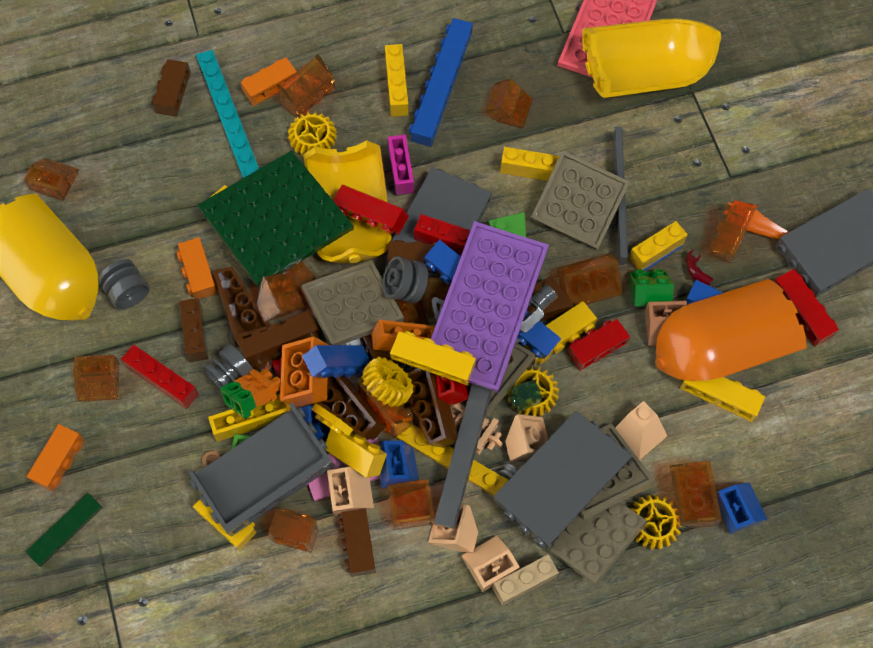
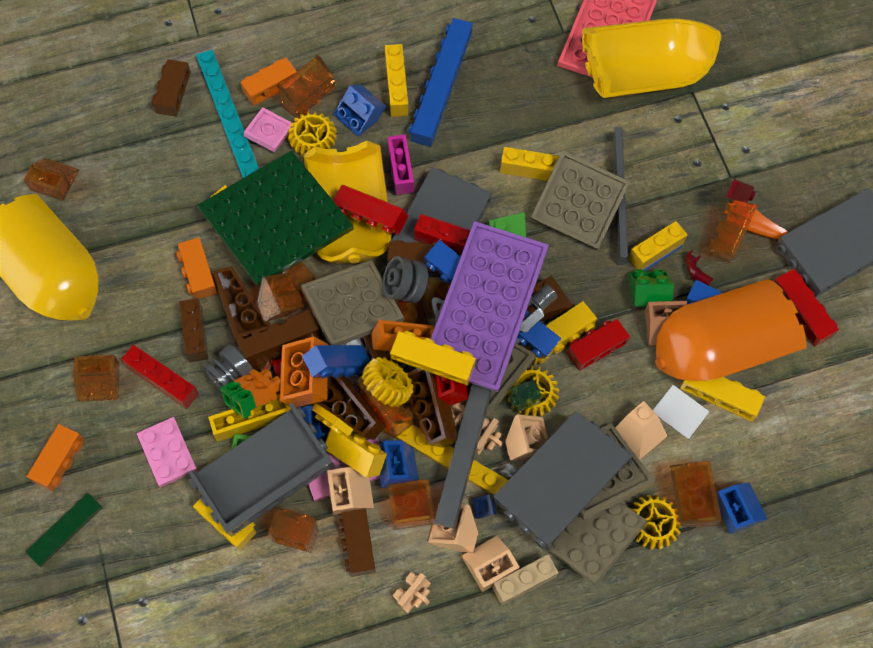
dark grey wheel [98,259,150,310] -> none
medium nougat tile [202,451,221,468] -> none
clear orange slope [486,78,533,128] -> none
clear orange slope [557,253,623,308] -> none
none -> bright pink plate [137,417,197,488]
none -> bright pink plate [244,107,292,152]
none -> blue slope [333,85,386,136]
none -> light nougat hips [393,572,431,613]
none -> dark blue plate [472,494,497,519]
none -> white sticker [653,385,709,439]
none -> dark red slope [726,178,756,204]

